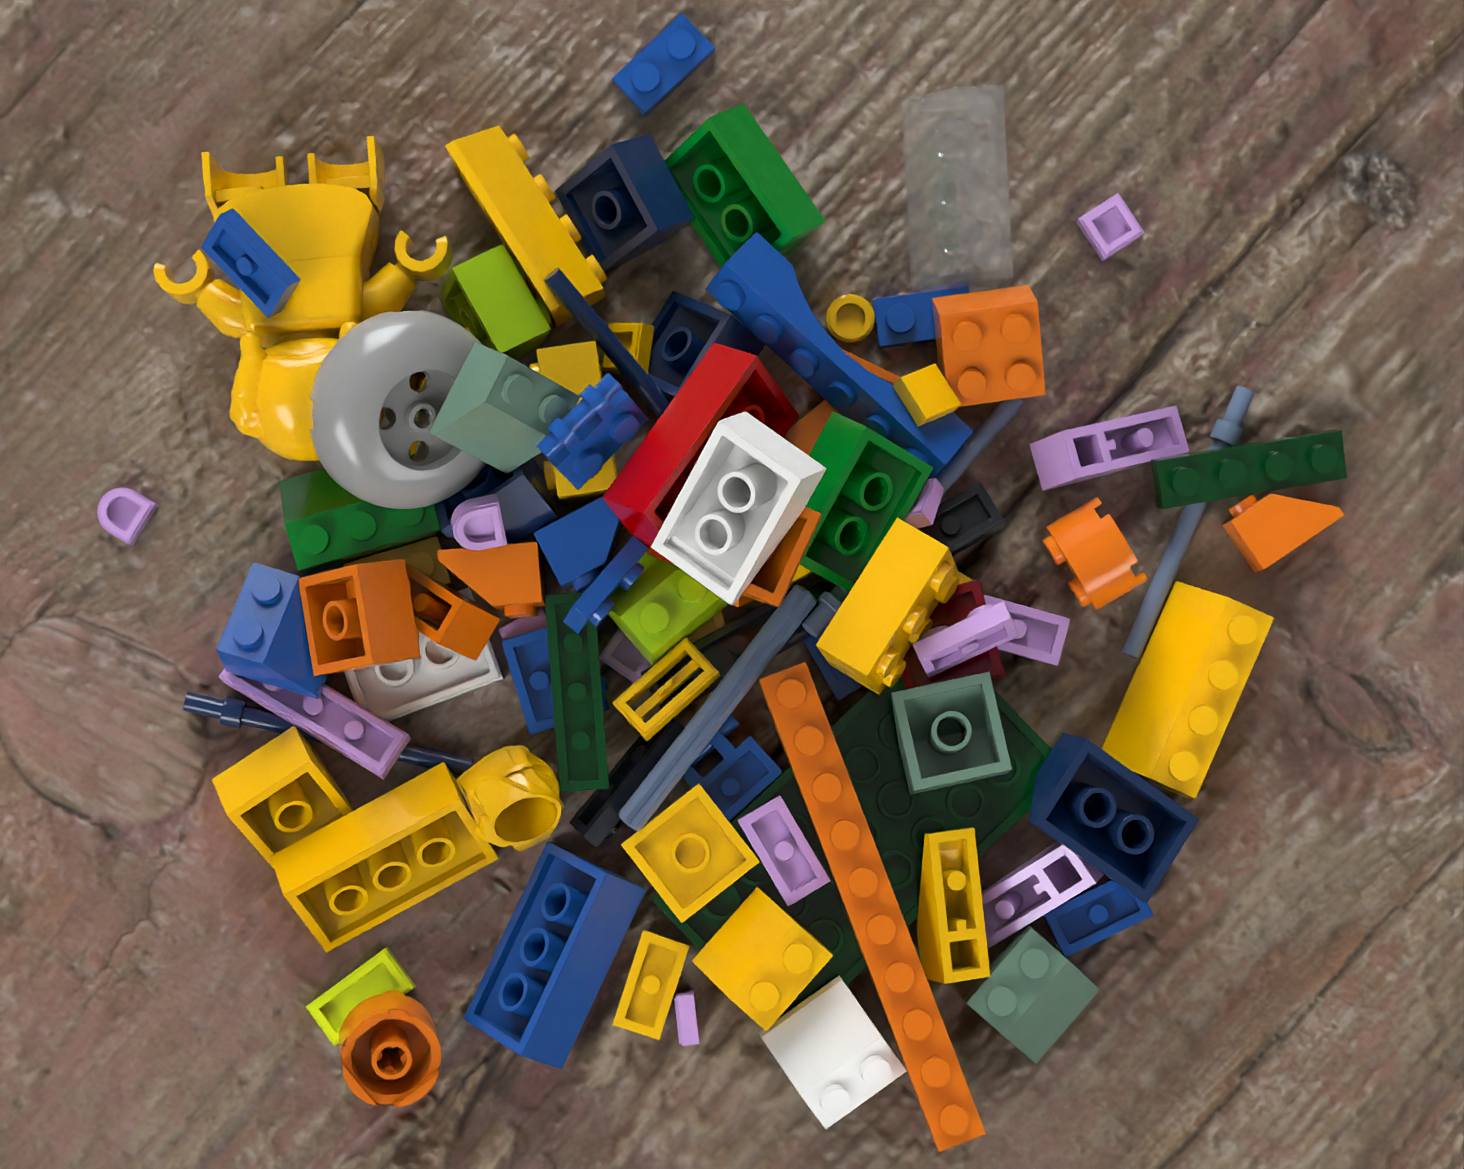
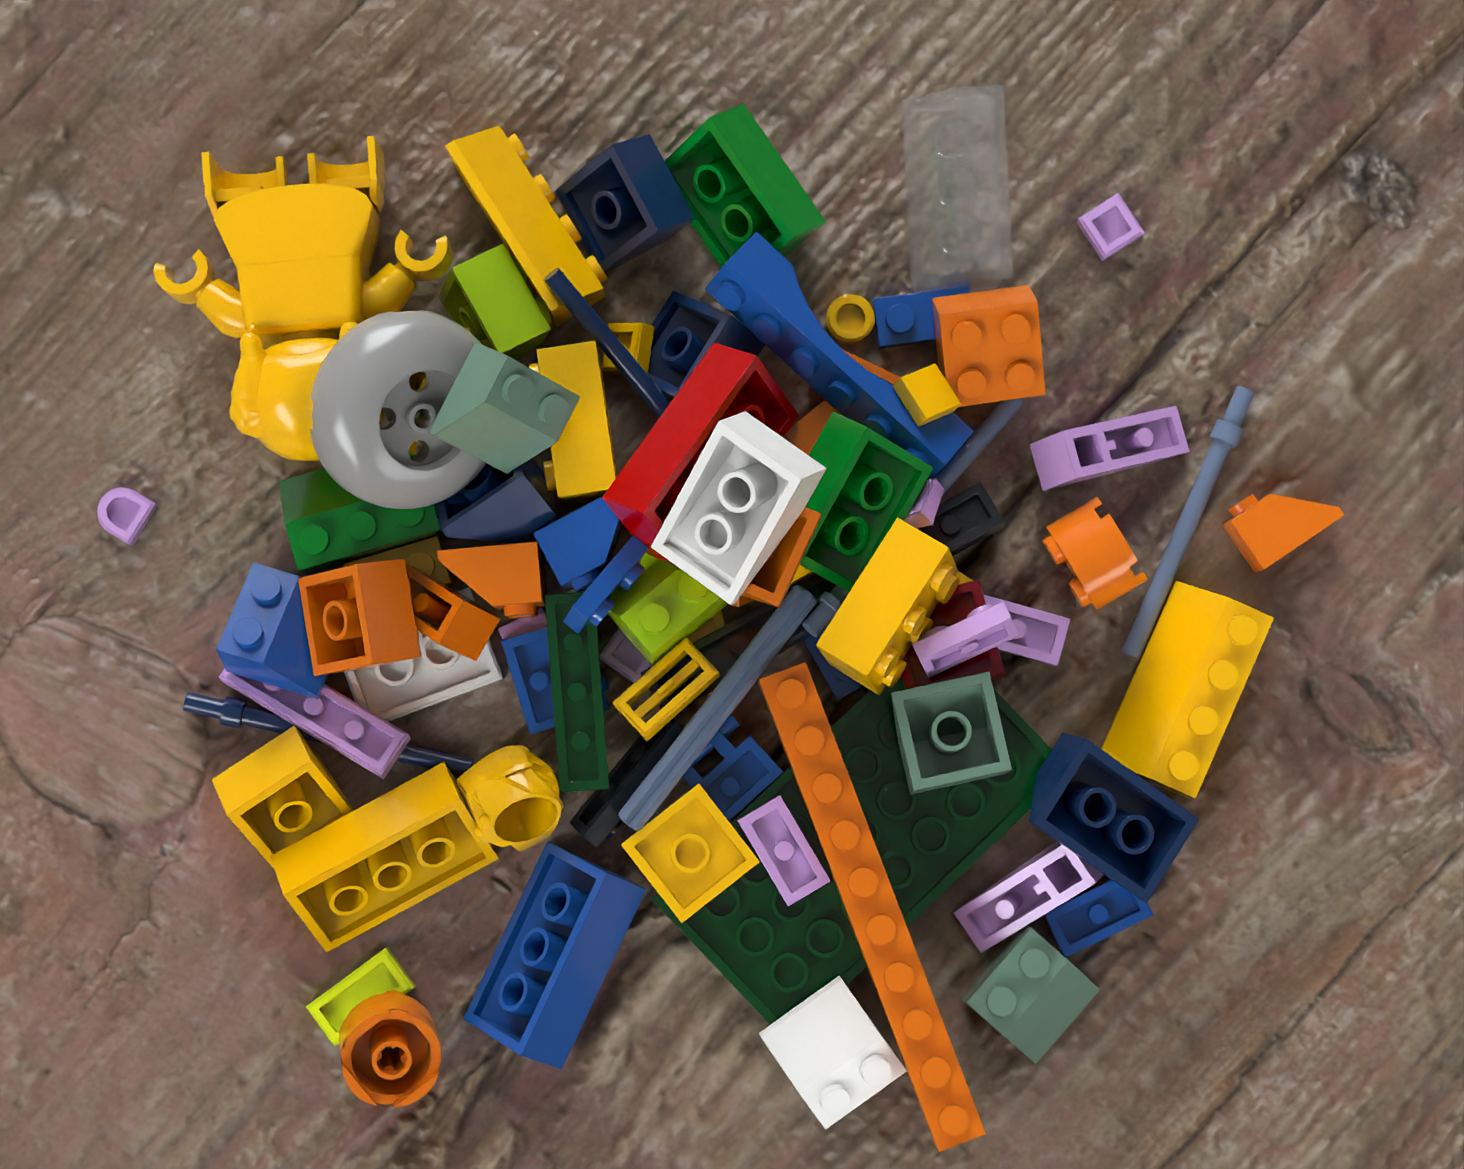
blue plate [201,209,301,318] -> none
lavender tile [451,493,507,551] -> none
blue plate [536,373,648,490] -> none
blue plate [612,13,715,117] -> none
yellow plate [612,929,690,1040] -> none
lavender tile [674,990,700,1046] -> none
yellow slope [692,886,833,1032] -> none
yellow slope [917,827,991,984] -> none
dark green plate [1151,429,1347,509] -> none

